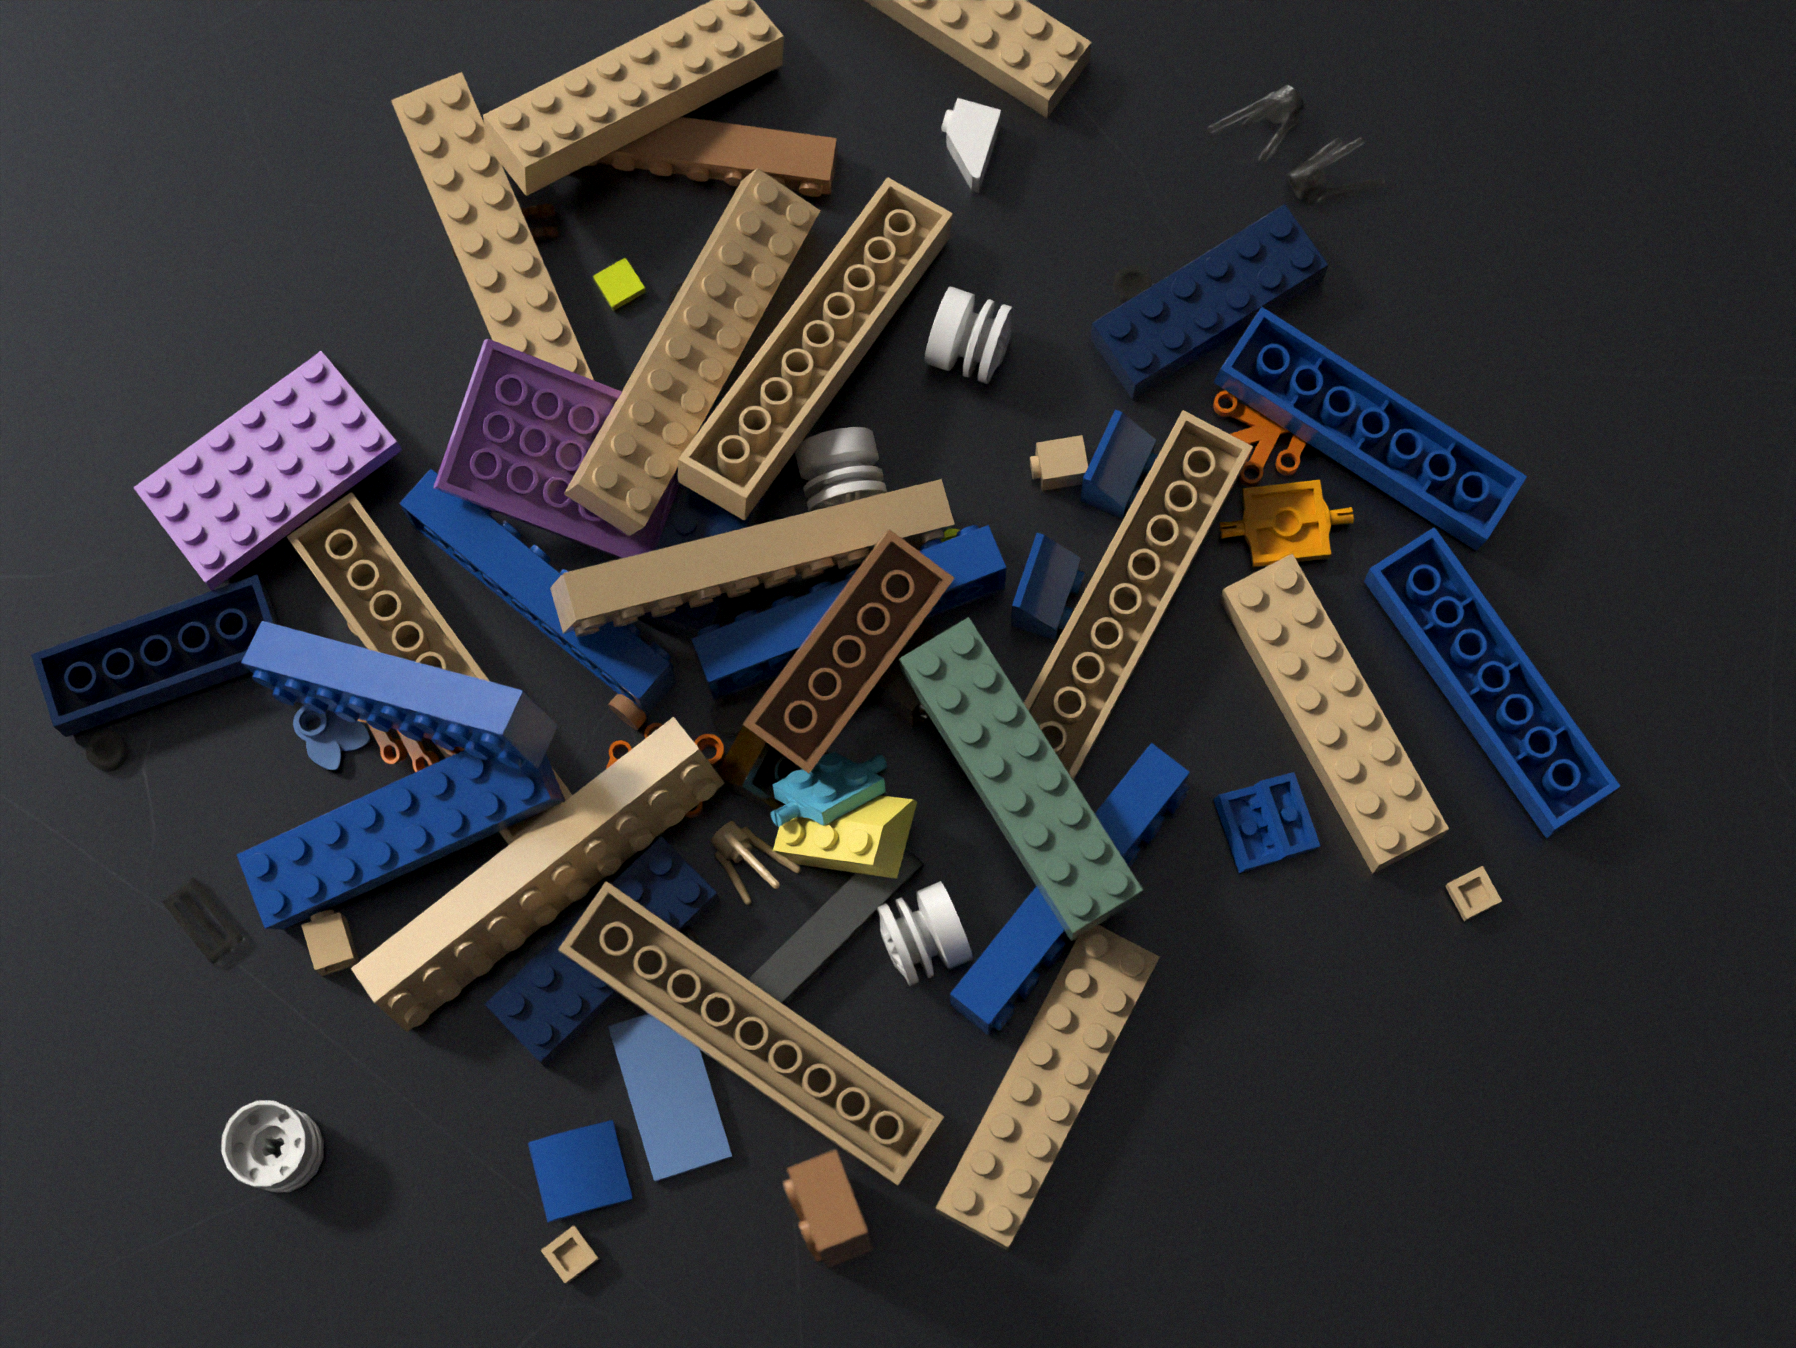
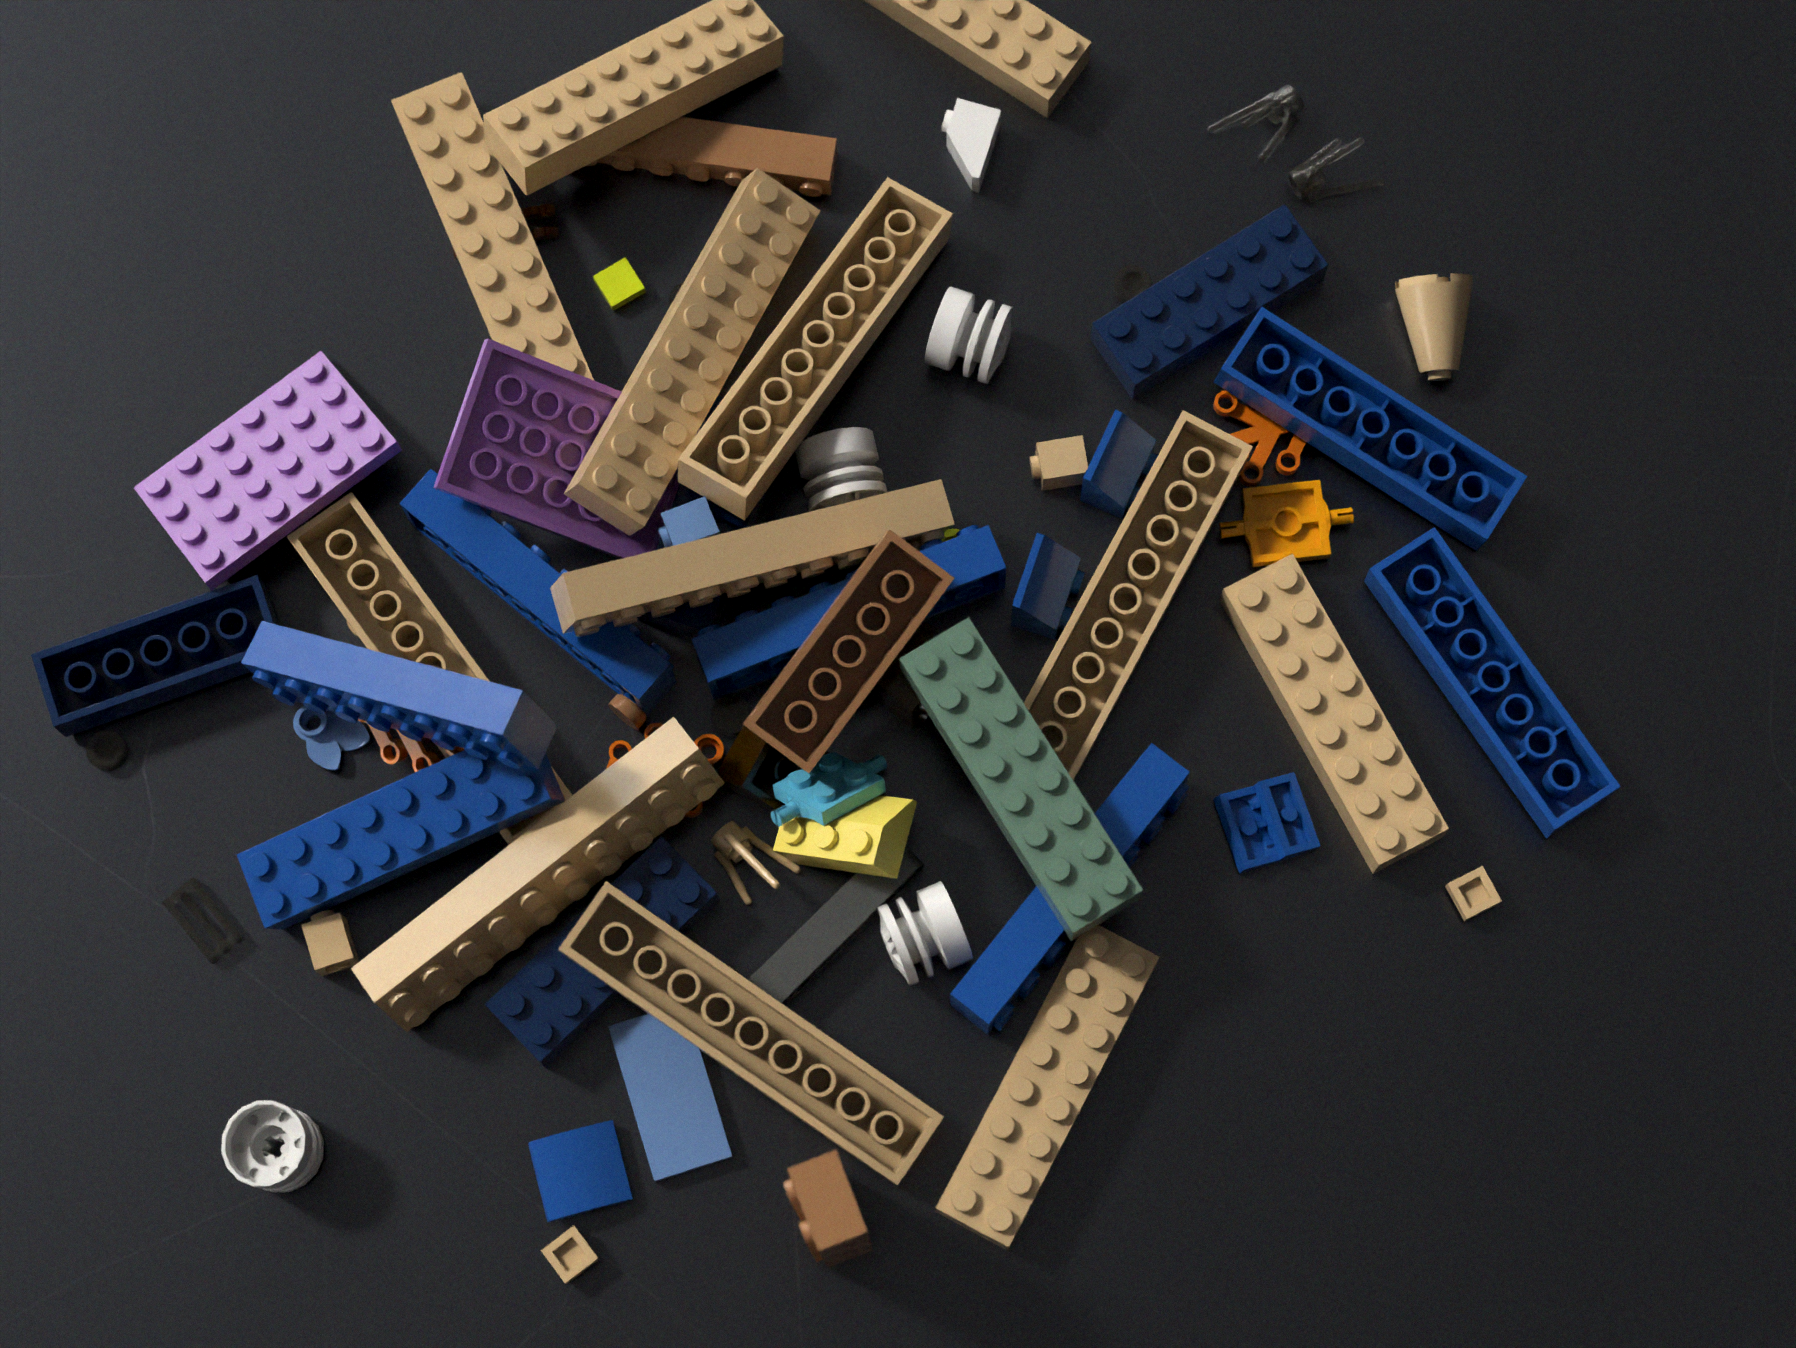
none -> medium blue brick [658,496,720,548]
none -> tan cone [1395,273,1473,381]

